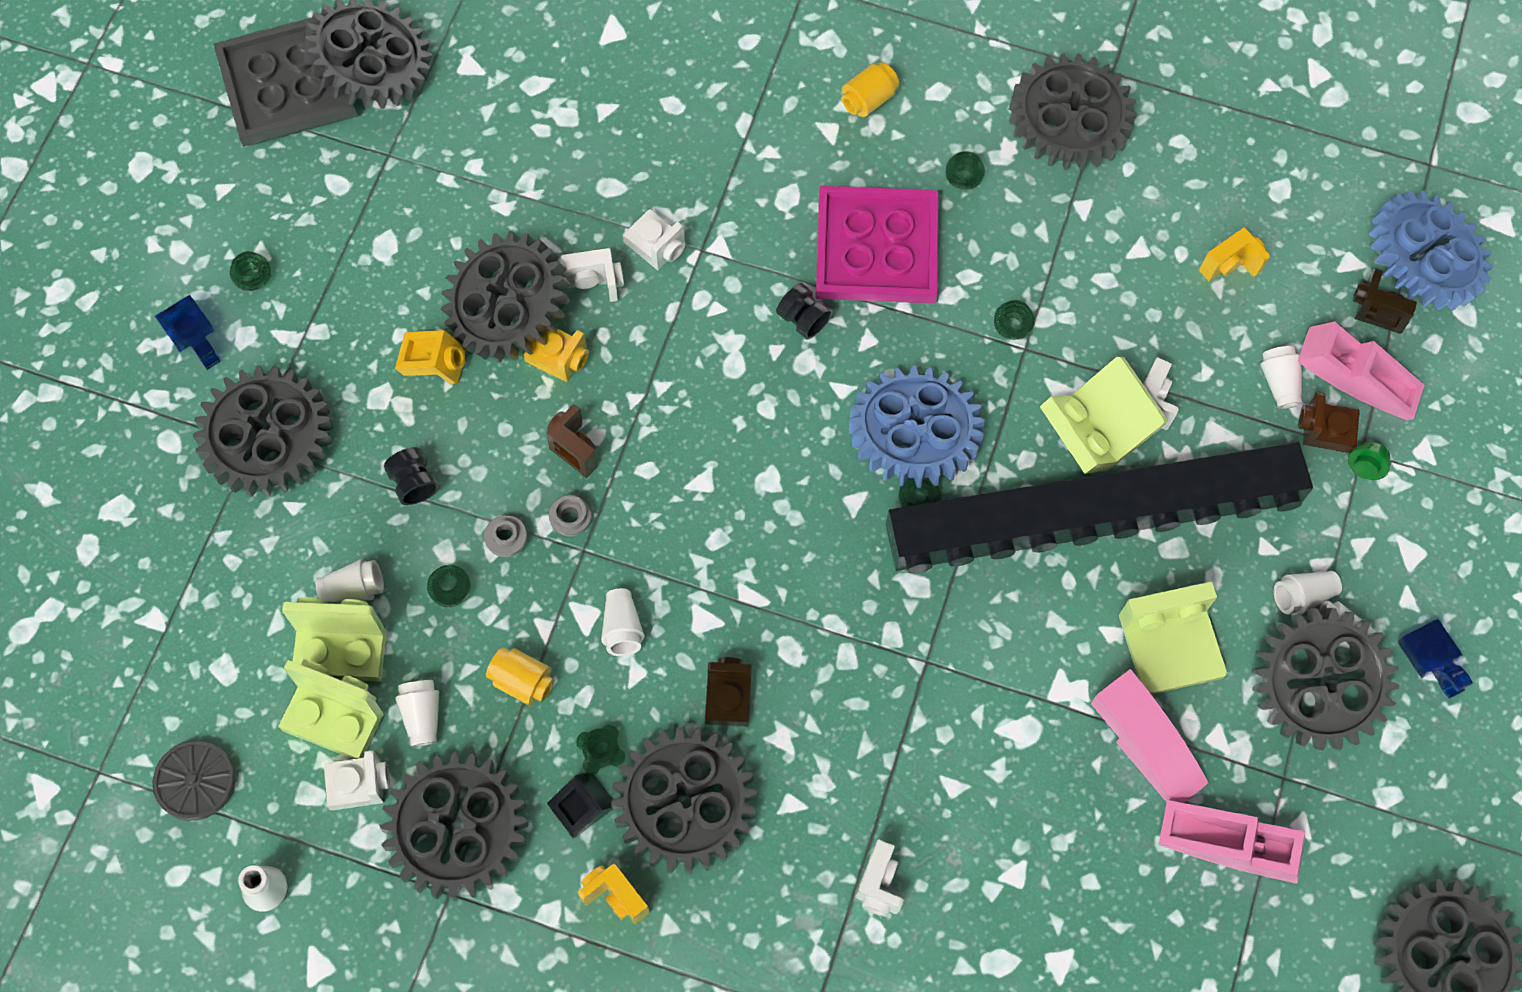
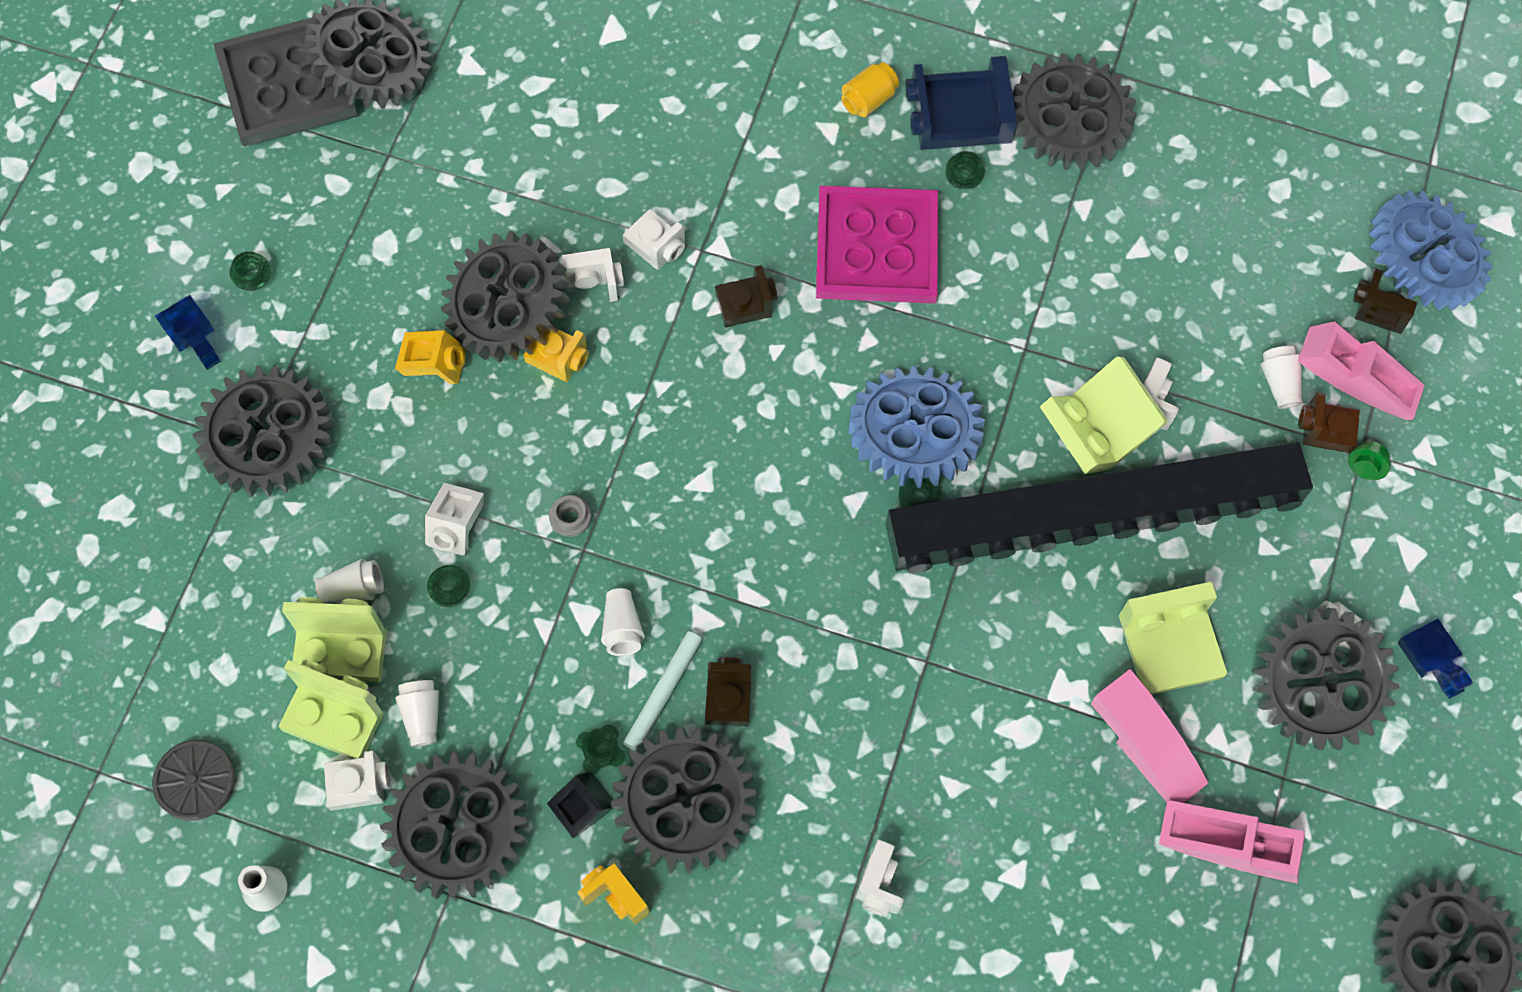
black wheel [383,447,439,505] -> none
light grey plate [484,515,527,557] -> none
yellow brick [486,647,555,706] -> none
reddish brown bracket [546,404,598,478] -> none
black wheel [776,283,833,340] -> none
clear green plate [994,300,1035,340] -> none
yellow bracket [1199,227,1270,282] -> none
white cone [1274,571,1342,615] -> none
none -> white bracket [425,483,484,556]
none -> light aqua bar [623,631,702,752]
none -> dark brown bracket [715,265,778,328]
none -> dark blue panel [905,56,1017,150]

